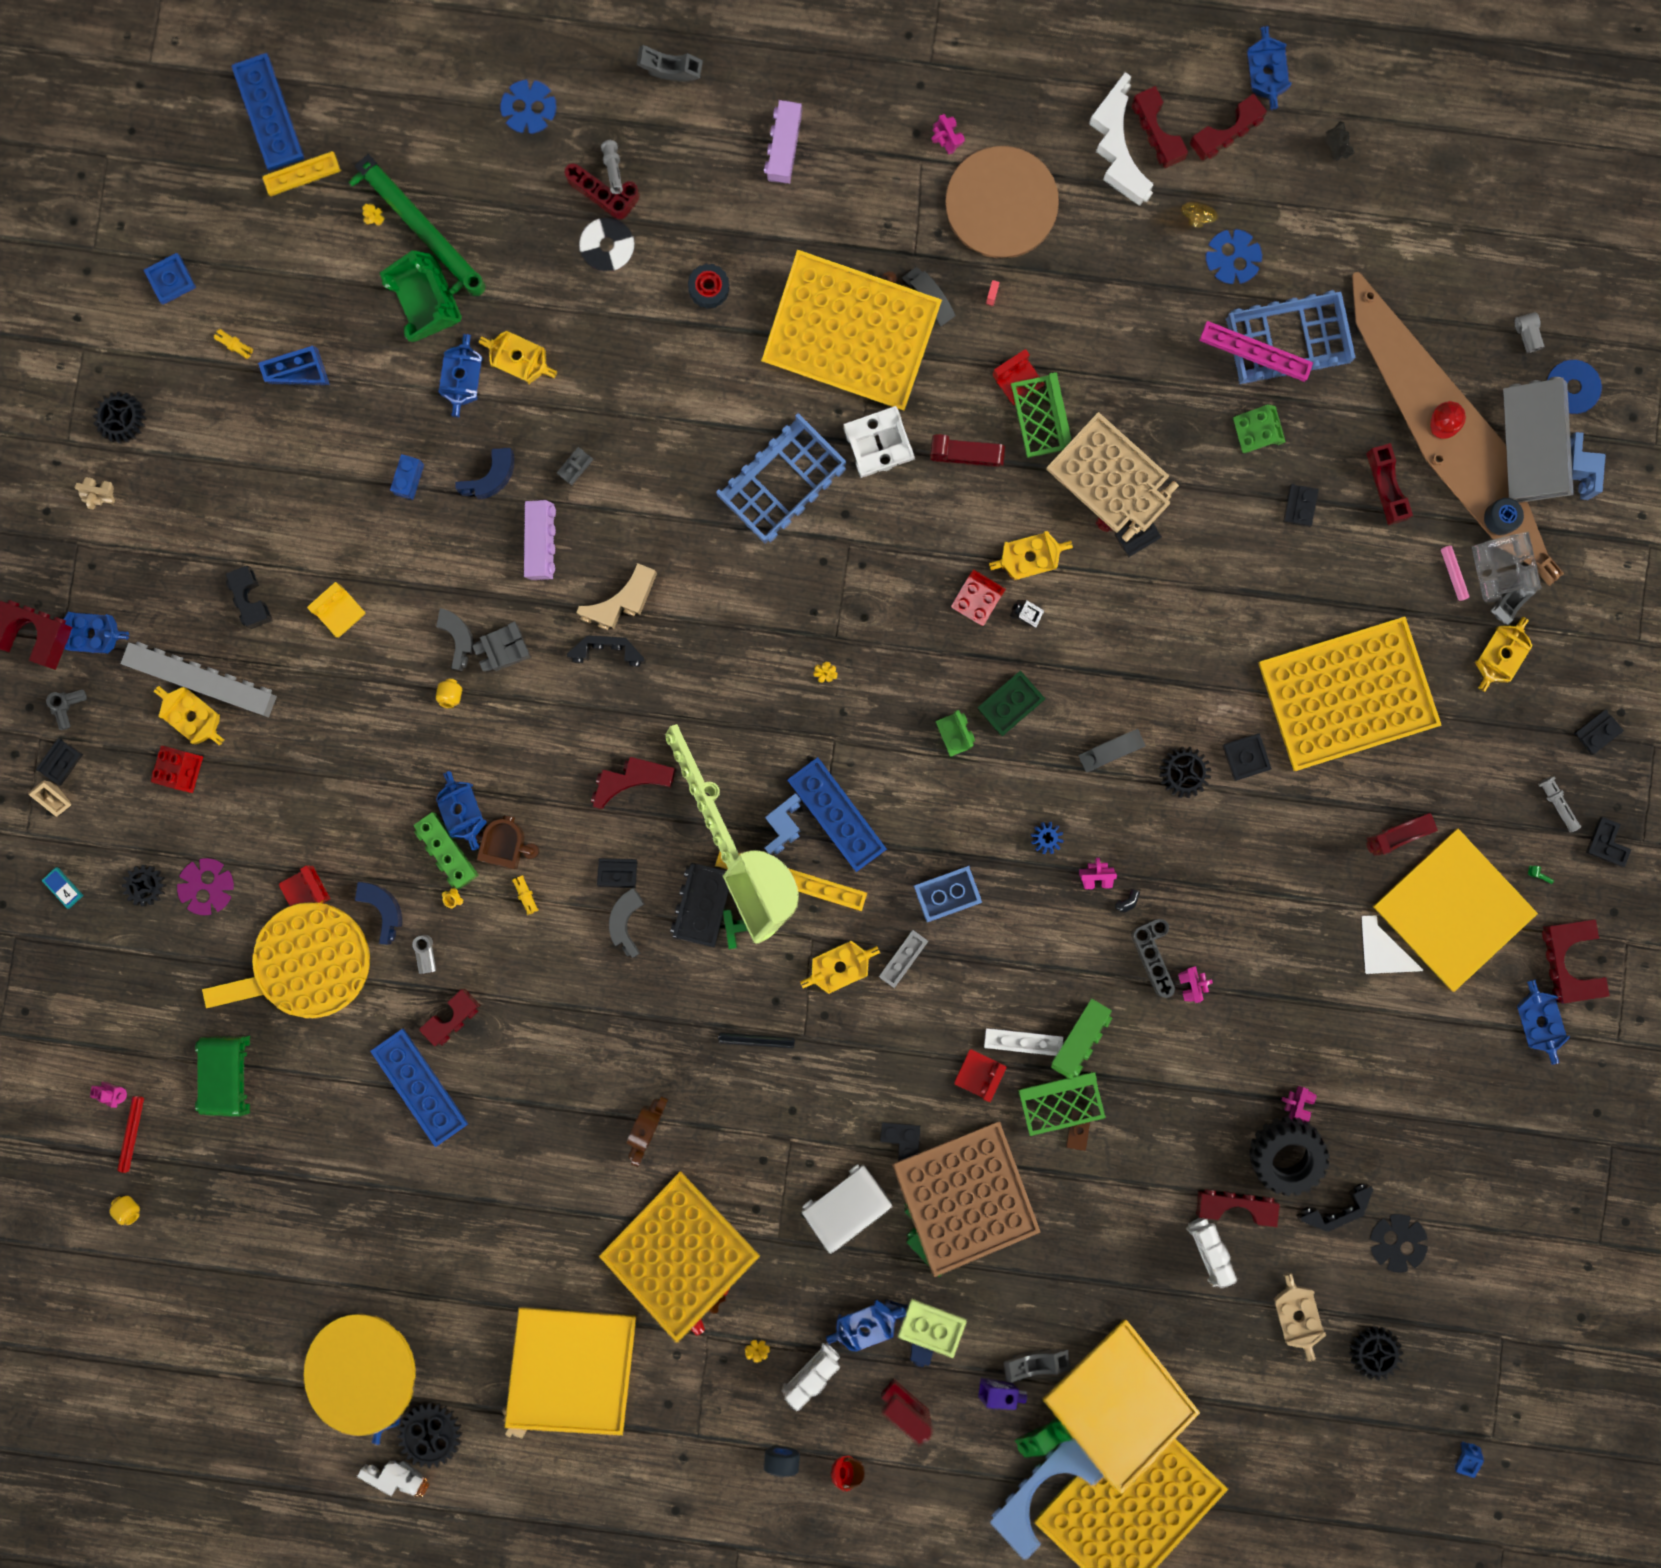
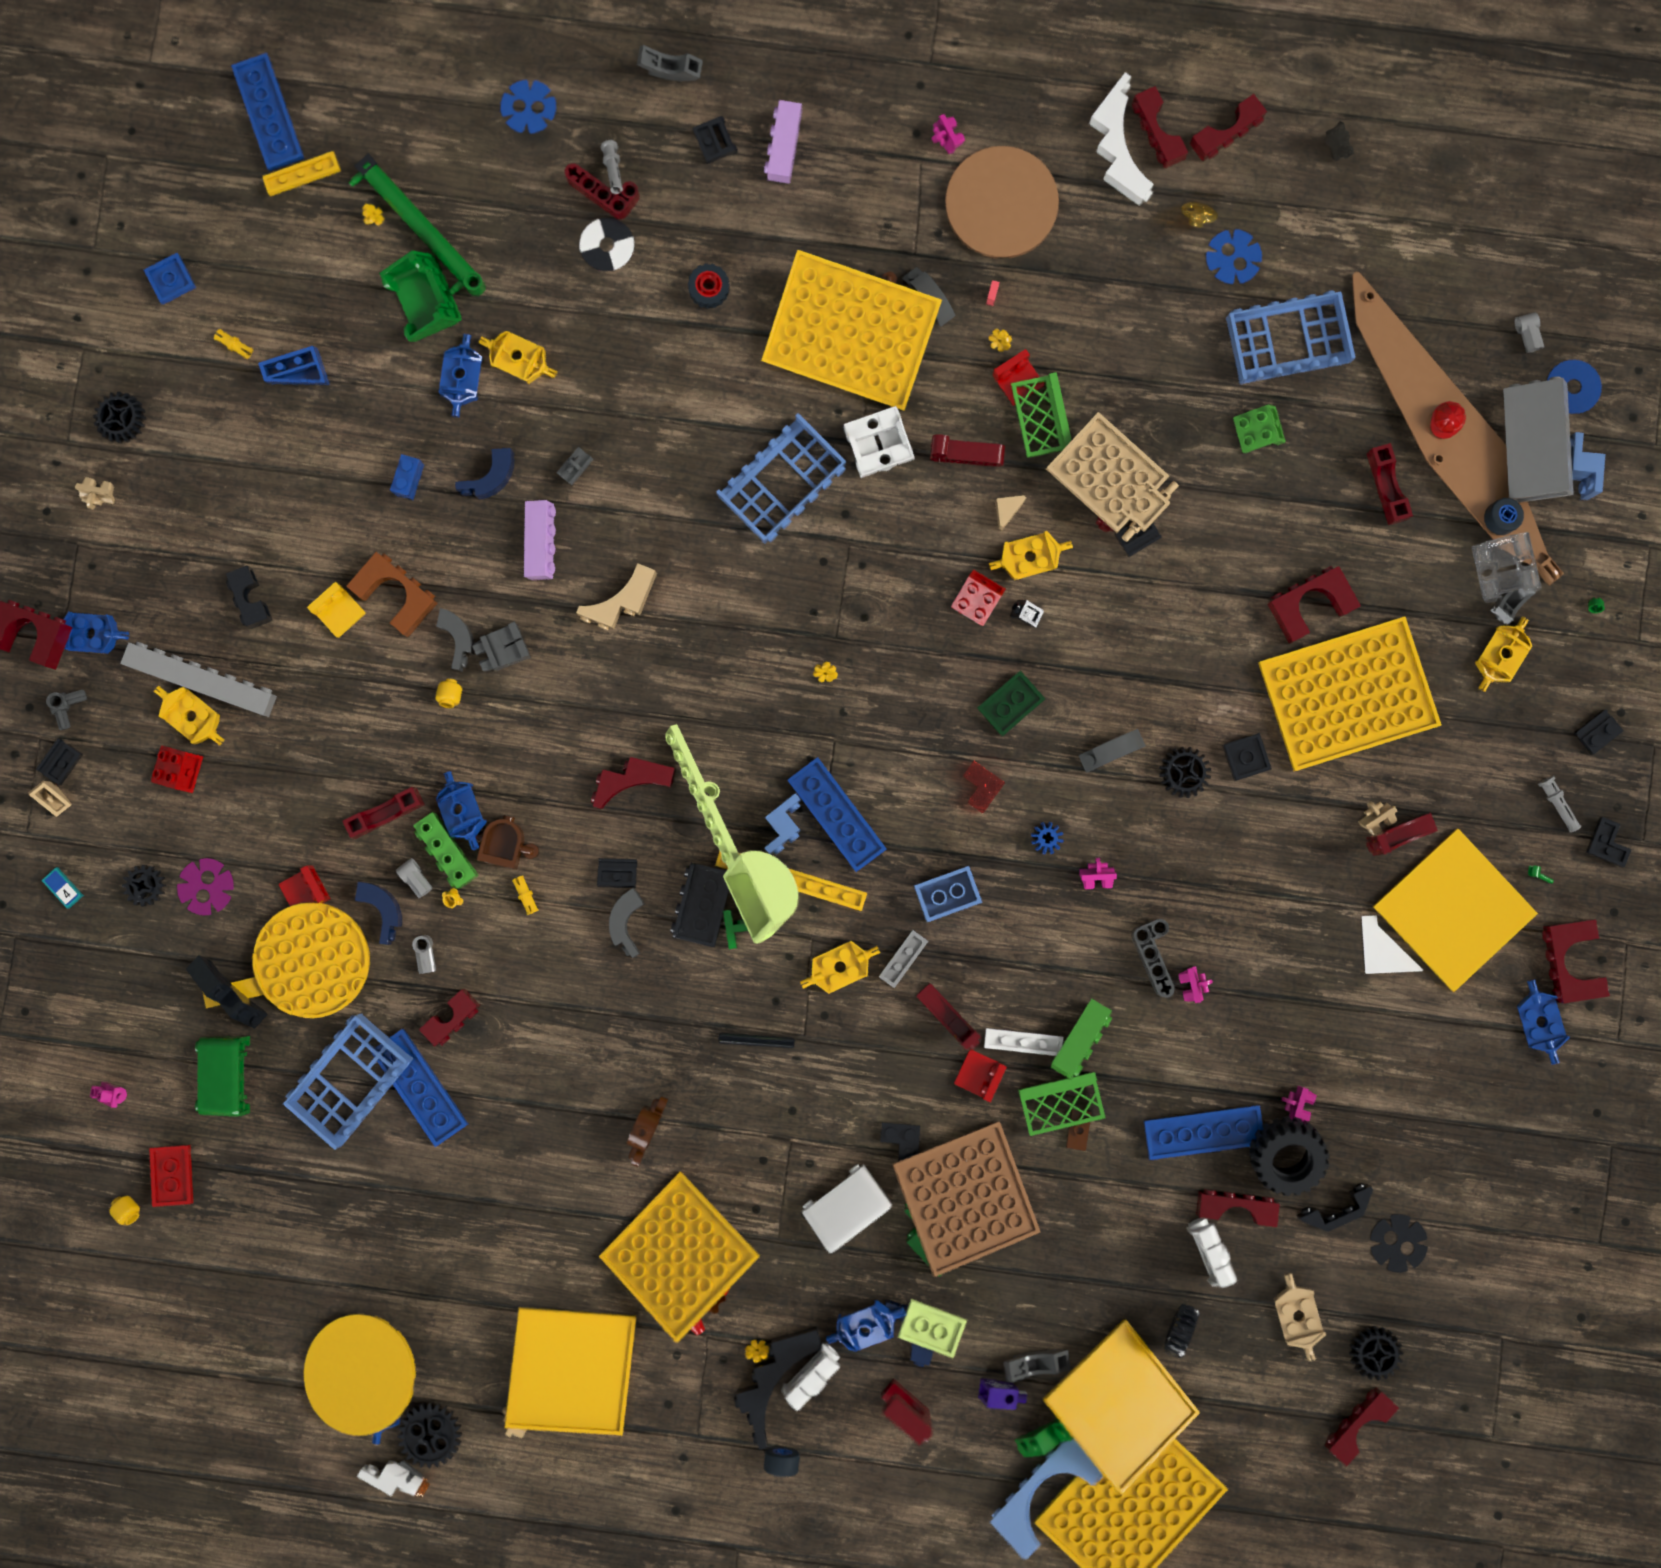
red axle [117,1096,144,1173] -> none
black slope [567,635,646,667] -> none
piece [831,1455,865,1491] -> none
bright green bracket [936,710,975,757] -> none
black arm [1115,889,1140,913] -> none
dark pink plate [1199,321,1313,382] -> none
blue plate [1247,26,1291,110] -> none
black plate [1283,484,1319,527] -> none
bright pink axle [1441,546,1469,601] -> none
blue bracket [1455,1442,1484,1478] -> none
none -> red plate [149,1144,193,1207]
none -> black arch [186,955,268,1029]
none -> medium blue window [283,1013,414,1150]
none -> dark red arch [342,787,425,839]
none -> dark orange arch [346,552,438,637]
none -> light grey piece [396,858,433,898]
none -> black plate [692,116,738,164]
none -> black arch [734,1326,821,1450]
none -> dark red arch [916,982,981,1051]
none -> clear red plate [962,761,1005,814]
none -> yellow plant [989,329,1012,352]
none -> tan slope [995,495,1026,531]
none -> blue plate [1143,1105,1263,1160]
none -> black gear [1163,1304,1199,1359]
none -> dark red arch [1268,566,1361,644]
none -> dark red arch [1325,1387,1399,1467]
none -> tan hips [1358,801,1397,835]
none -> green hinge [1588,597,1605,614]

